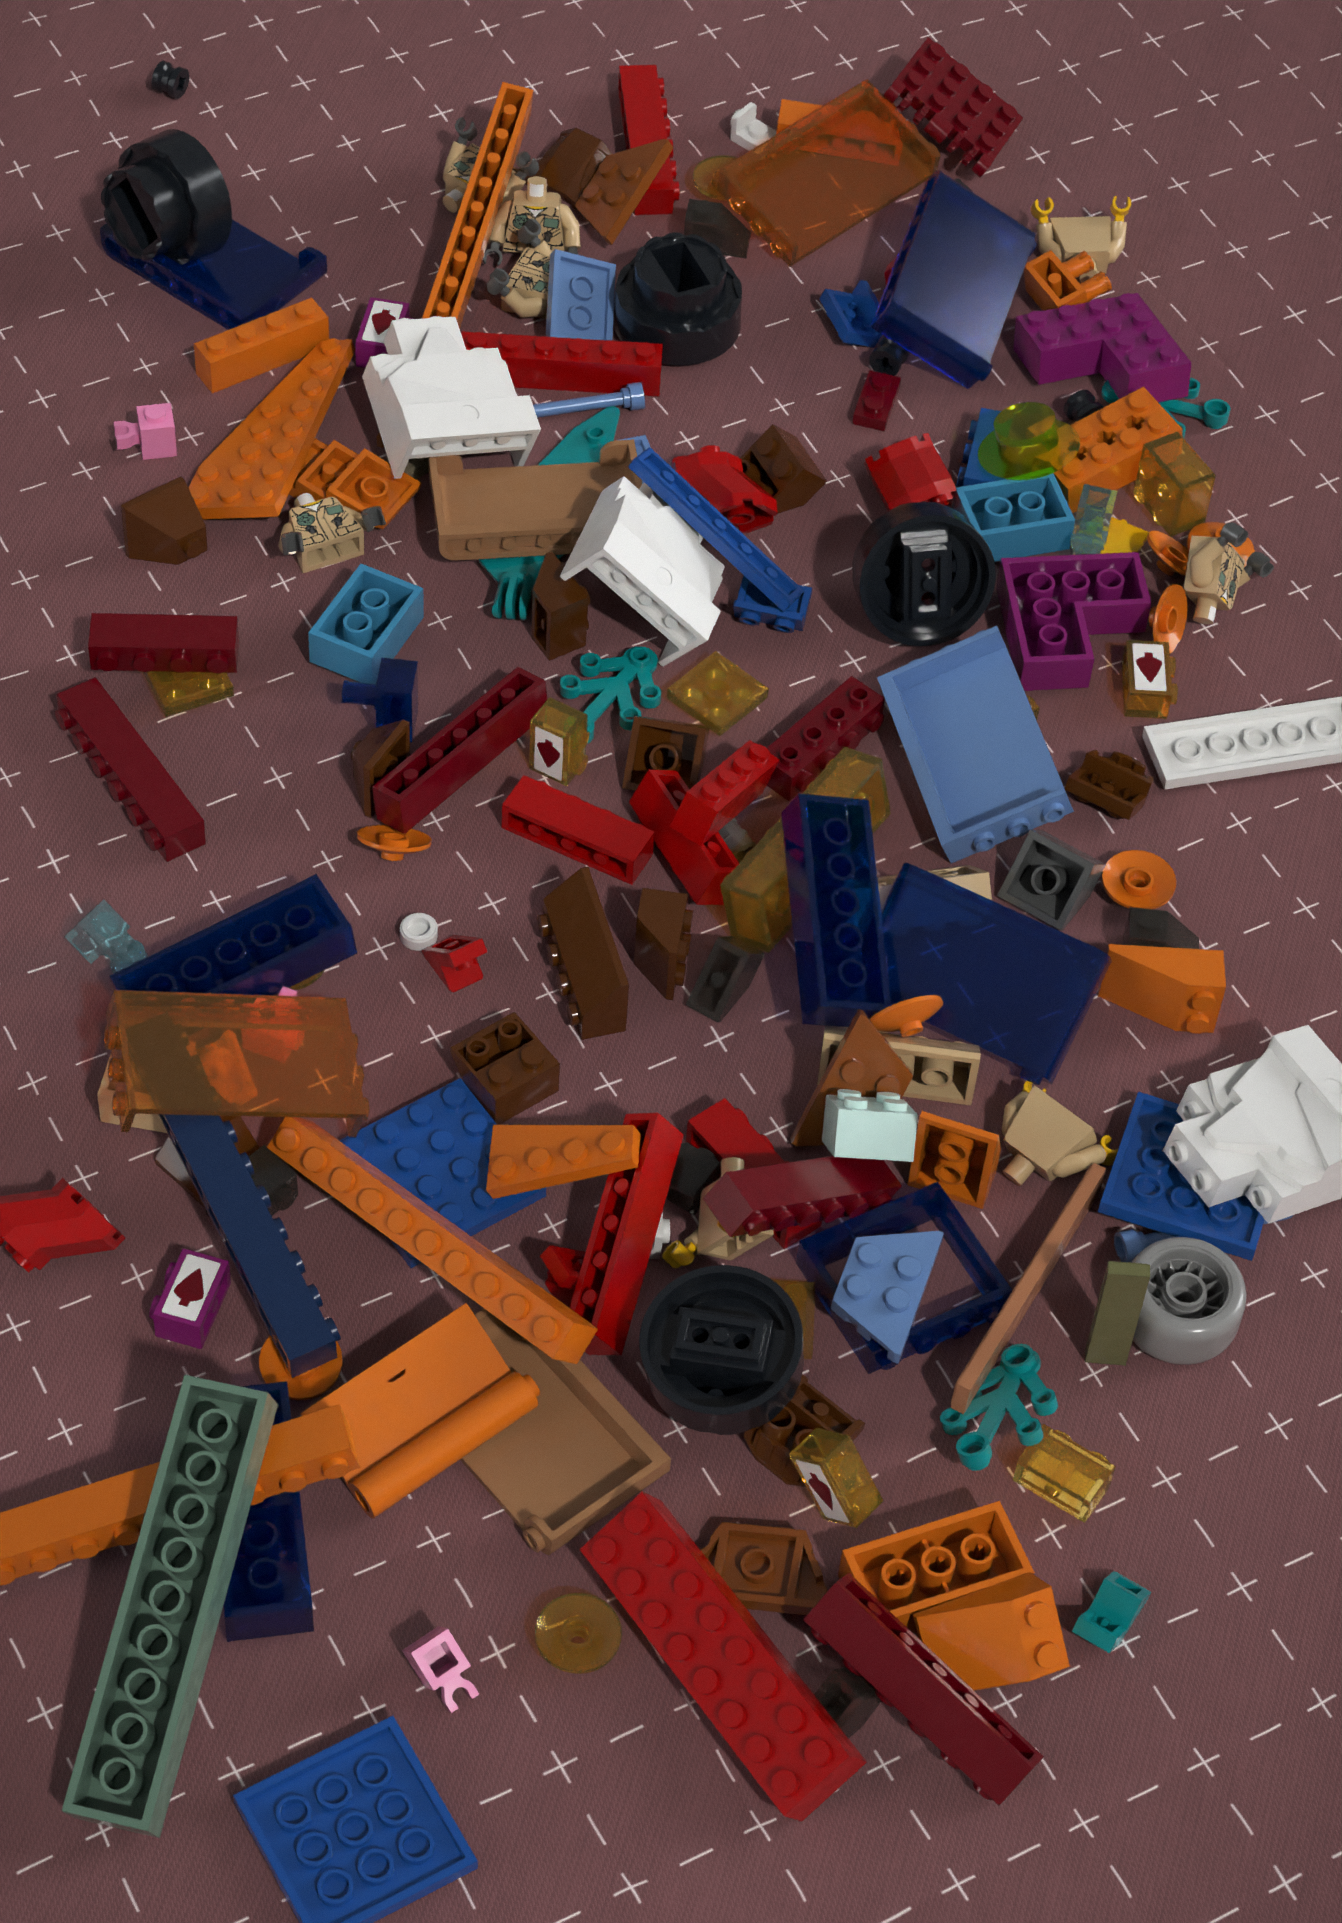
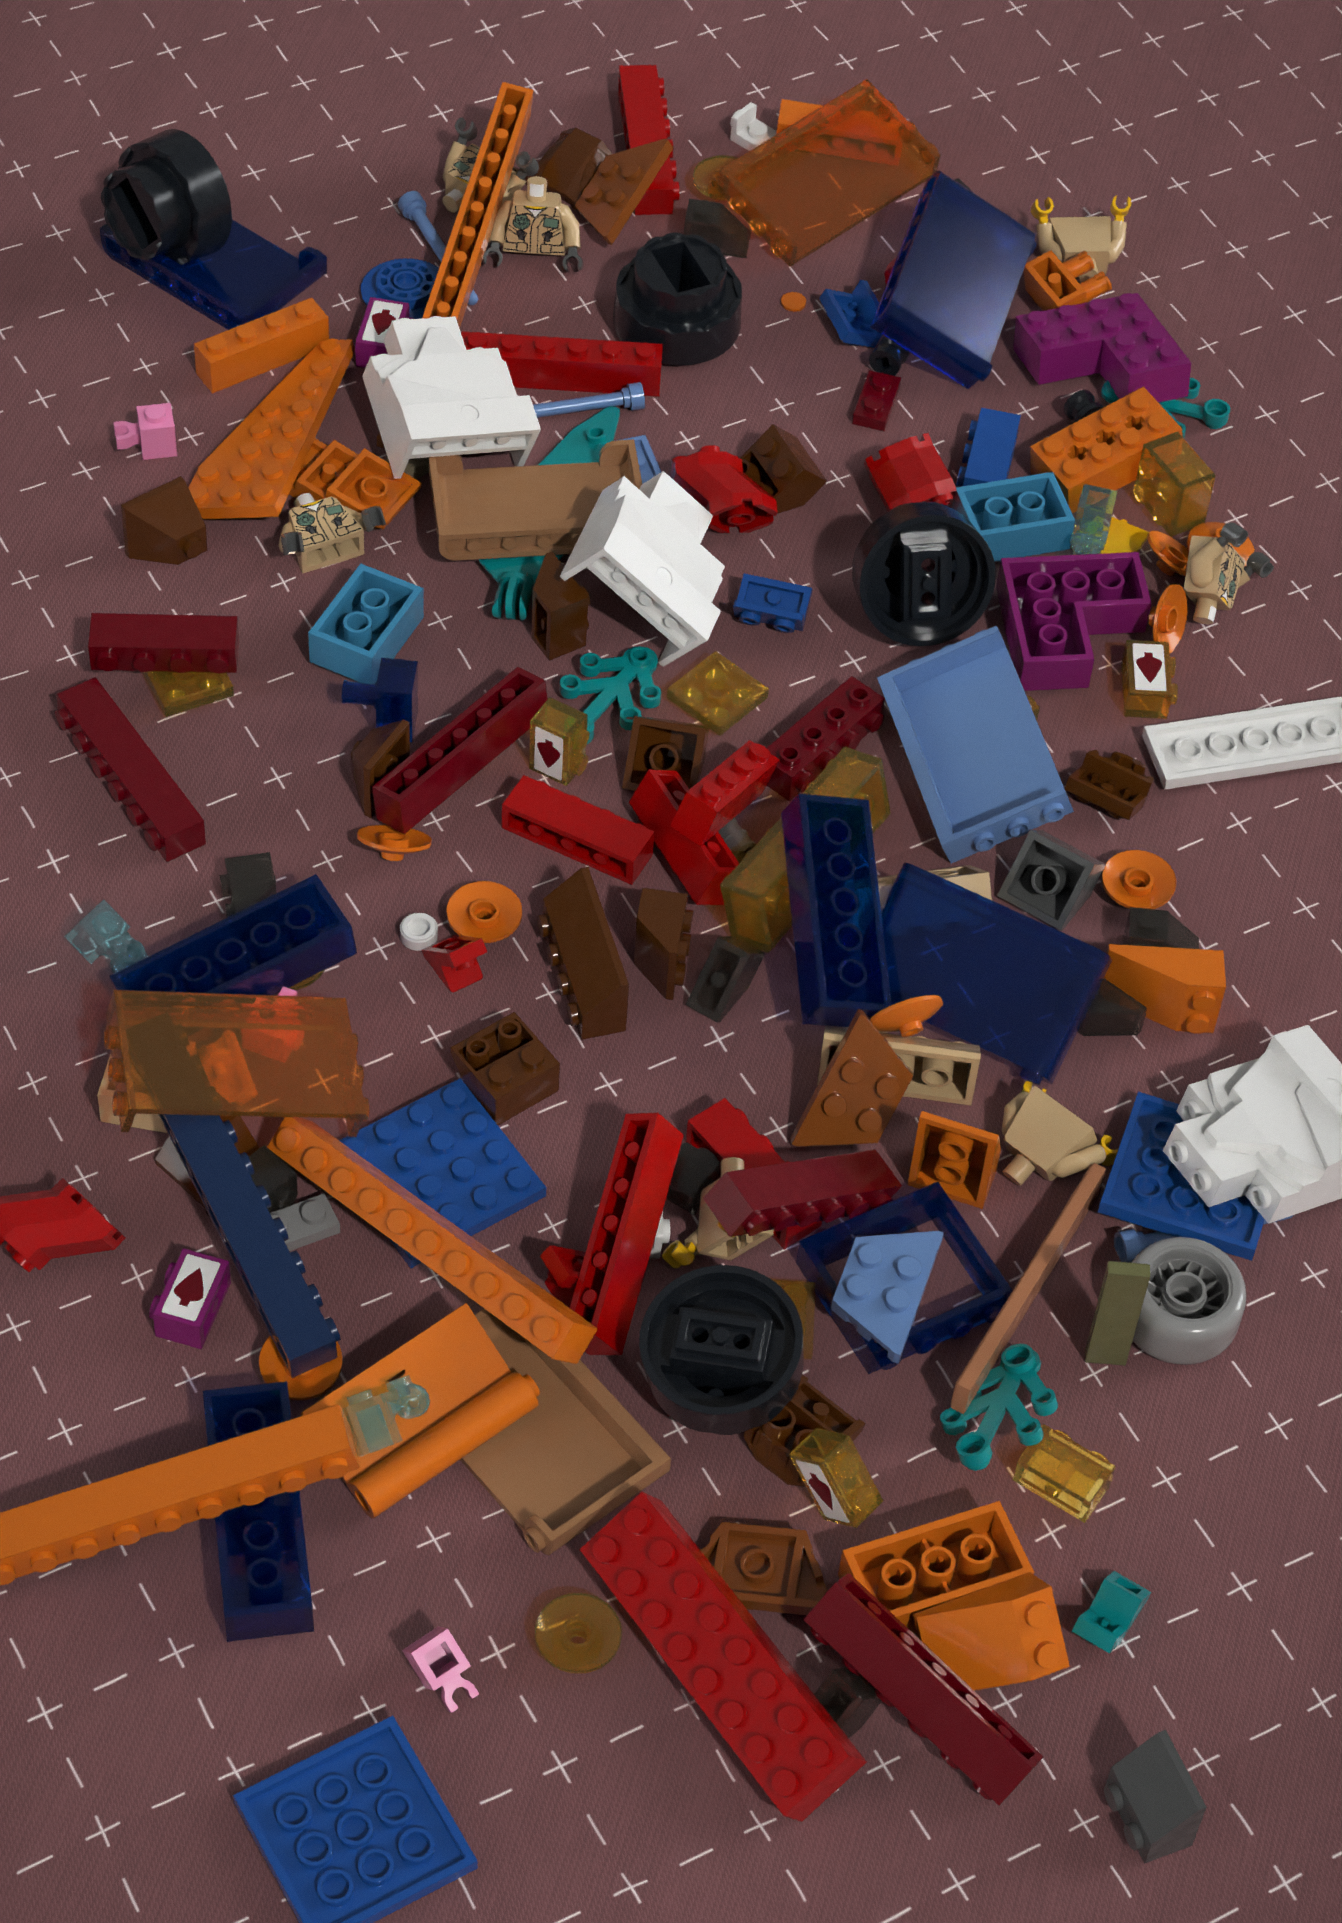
sand green brick [61,1375,278,1838] -> none
black wheel [151,60,190,99] -> none
torso [486,218,553,319] -> none
orange wing [486,1125,641,1199] -> none
medium blue plate [546,249,616,340] -> none
blue tile [628,447,804,612] -> none
light aqua brick [822,1089,918,1162] -> none
dark red hinge [882,37,1023,178] -> none
clear neon green hose [978,402,1080,480] -> none
none -> clear smoke slope [219,852,277,941]
none -> light grey plate [270,1193,340,1251]
none -> clear light blue brick [342,1375,430,1457]
none -> blue wheel [361,258,439,319]
none -> medium blue piece [398,191,478,305]
none -> orange dish [446,881,522,943]
none -> orange piece [781,292,806,312]
none -> clear smoke slope [1054,966,1147,1036]
none -> dark grey slope [1104,1730,1207,1863]

